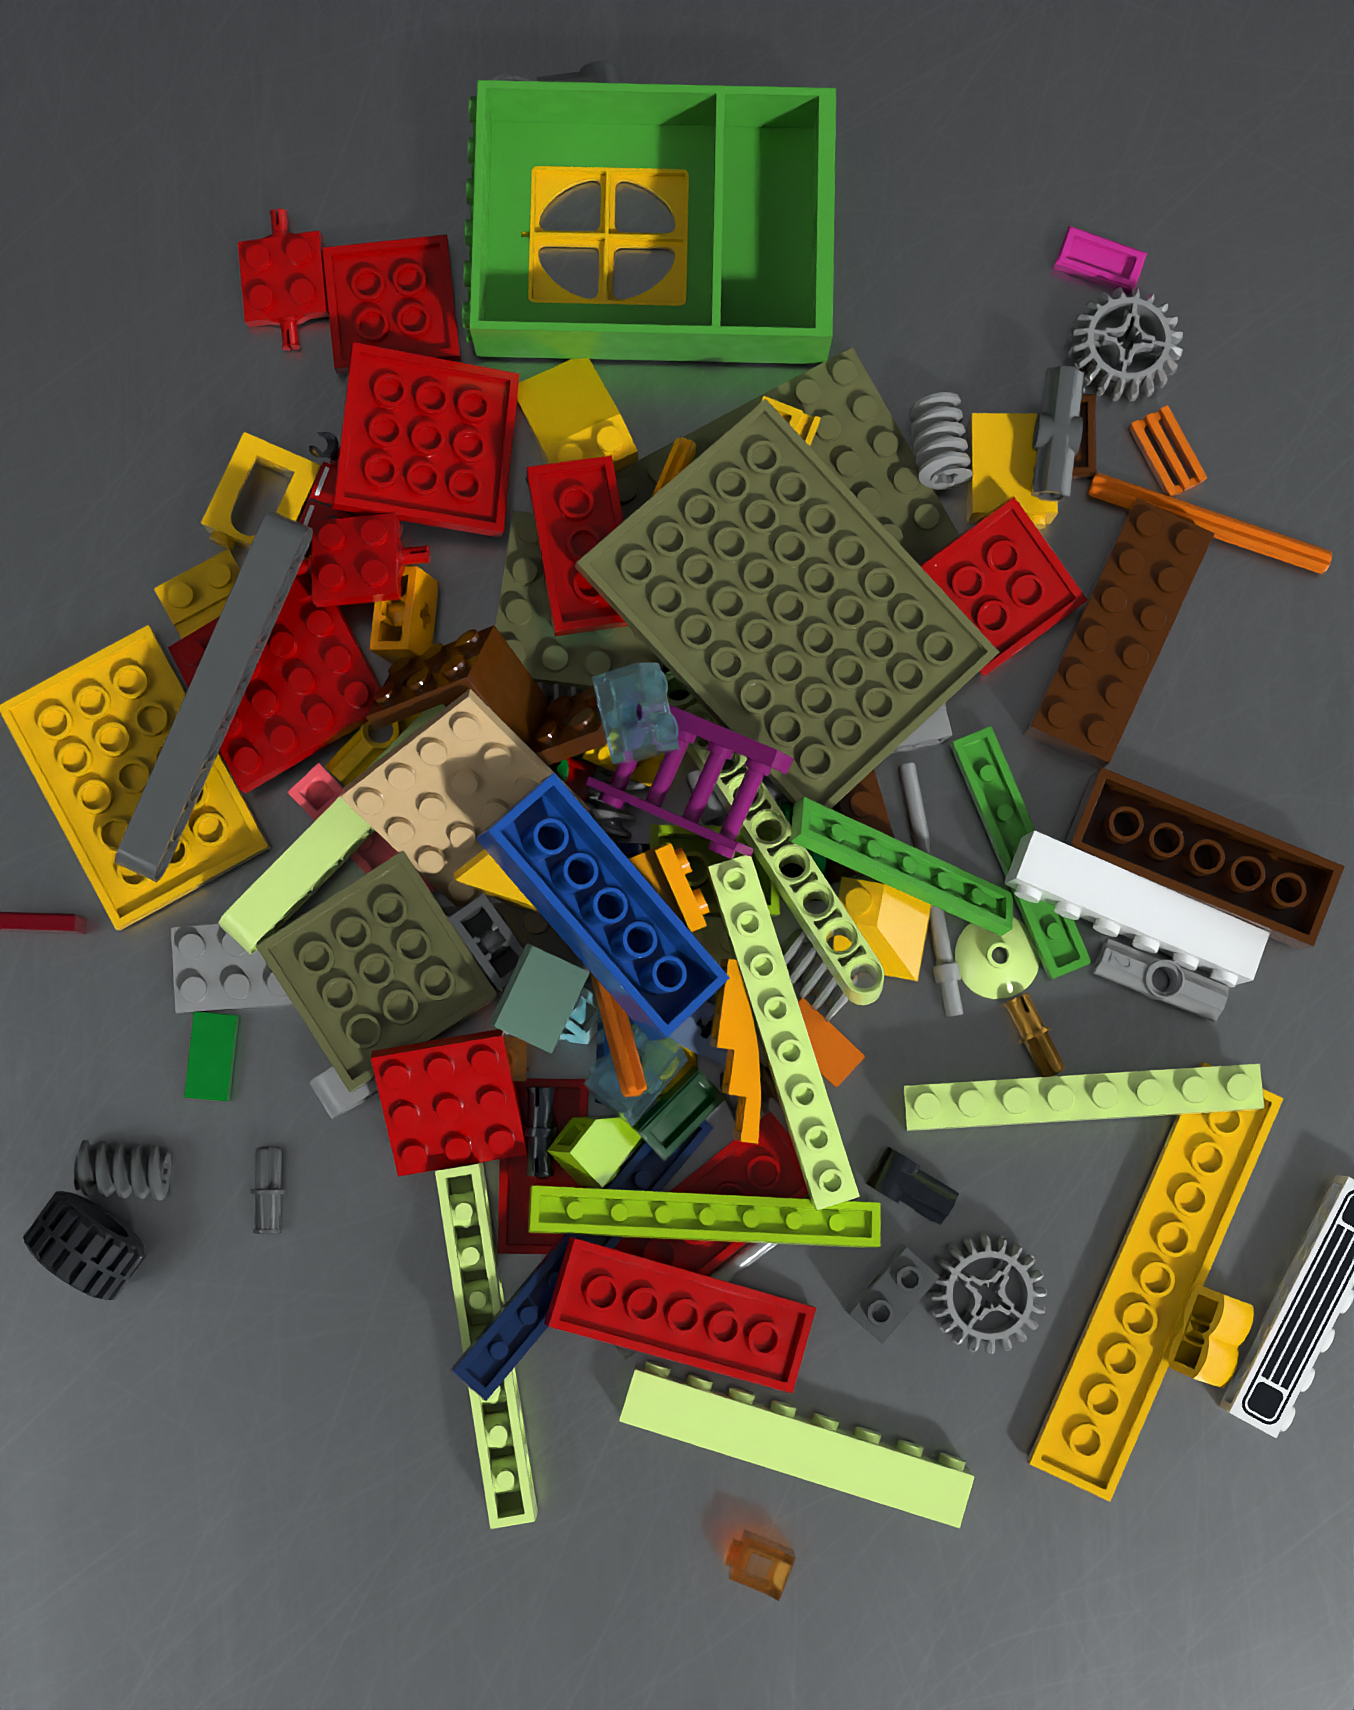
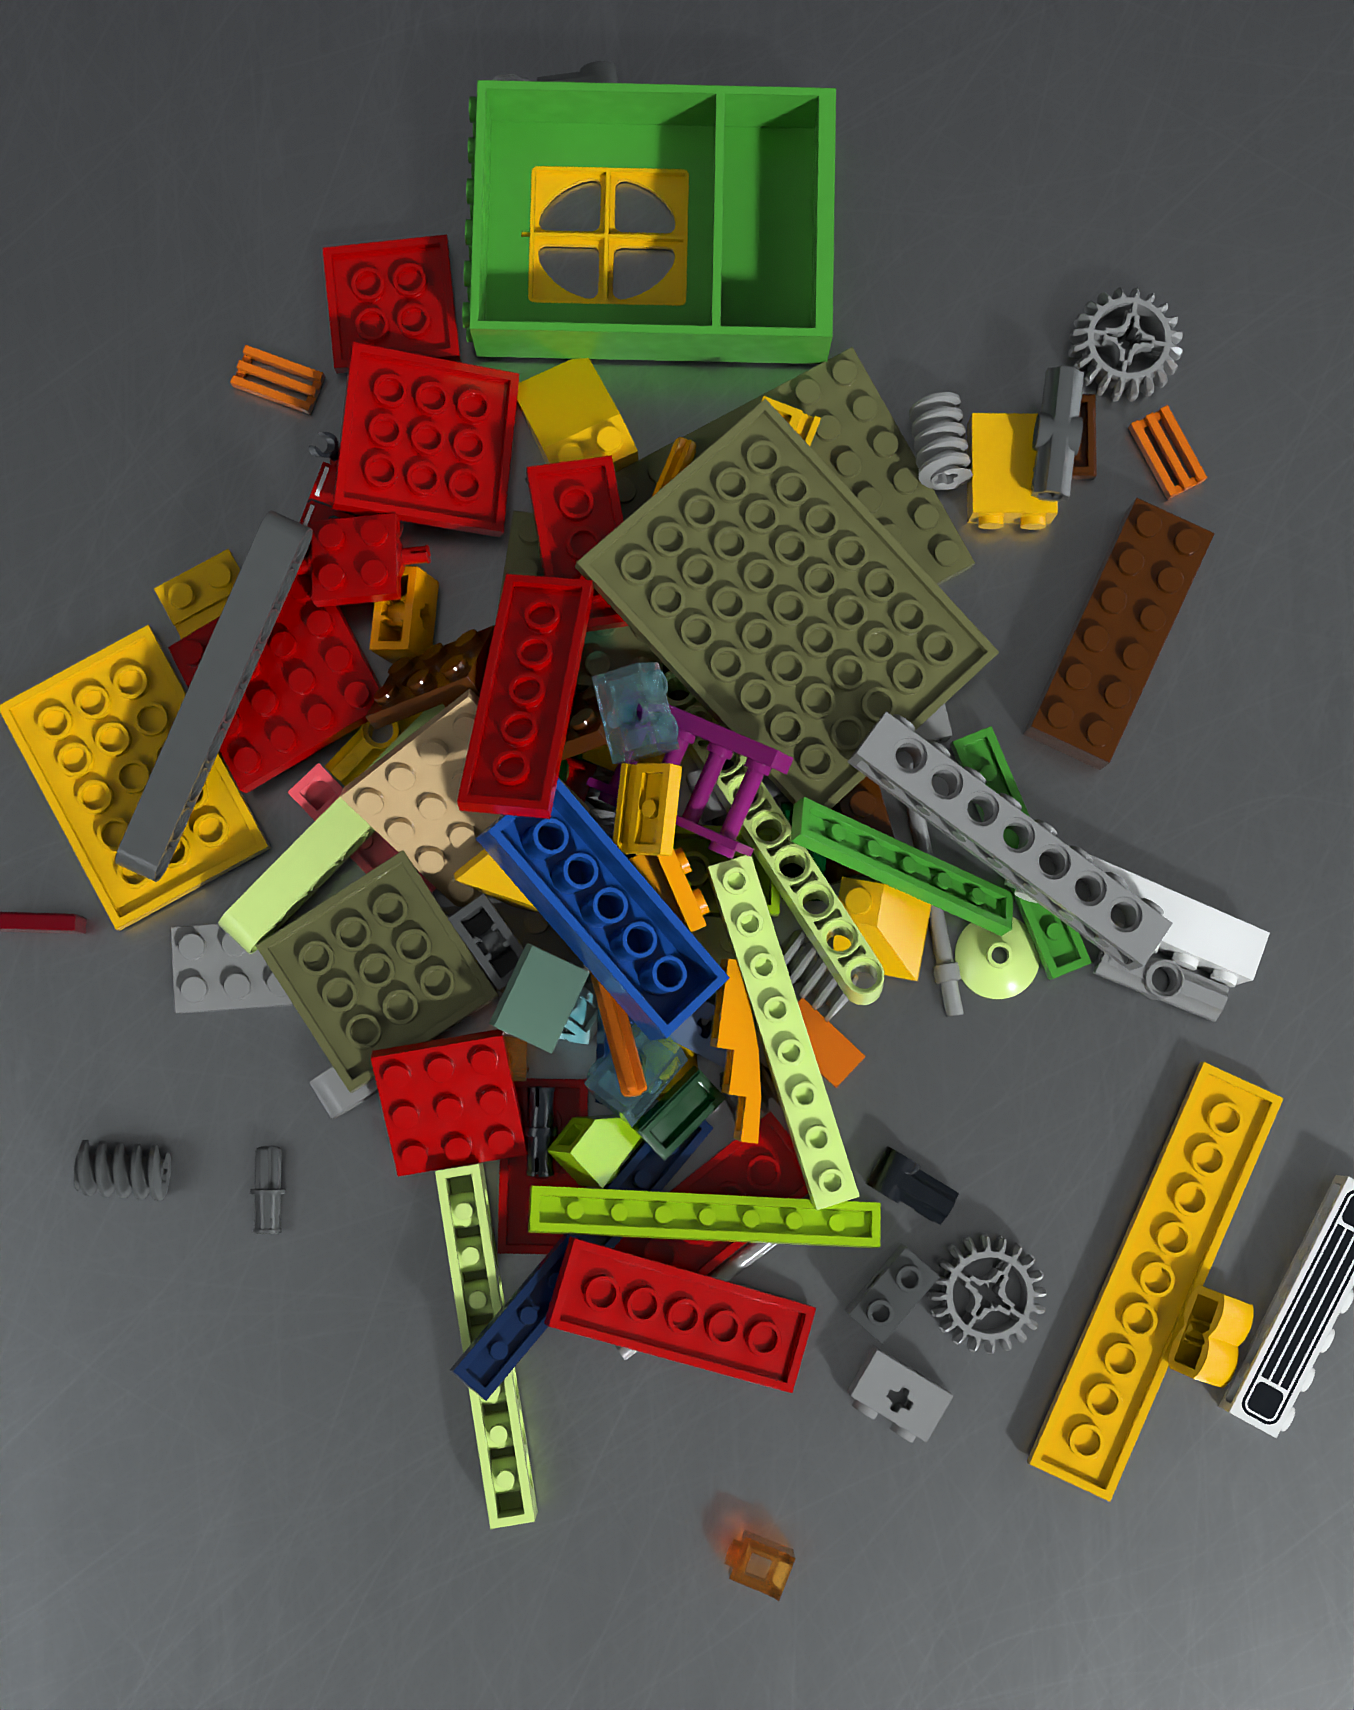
black tyre [23,1191,148,1300] -> none
green tile [184,1011,239,1102] -> none
yellow panel [201,432,321,551] -> none
red plate [238,208,329,351] -> none
yellowish green brick [619,1361,975,1528] -> none
yellowish green brick [903,1064,1264,1131] -> none
red plate [919,496,1088,677] -> none
pearl gold axle [1004,992,1065,1077] -> none
dark pink tile [1053,226,1147,295] -> none
reddish brown brick [1065,767,1345,950] -> none
orange axle [1088,473,1332,574] -> none
none -> orange tile [230,344,325,415]
none -> red plate [457,574,594,819]
none -> yellow plate [613,763,682,856]
none -> light grey brick [847,711,1173,971]
none -> light grey brick [847,1345,954,1443]

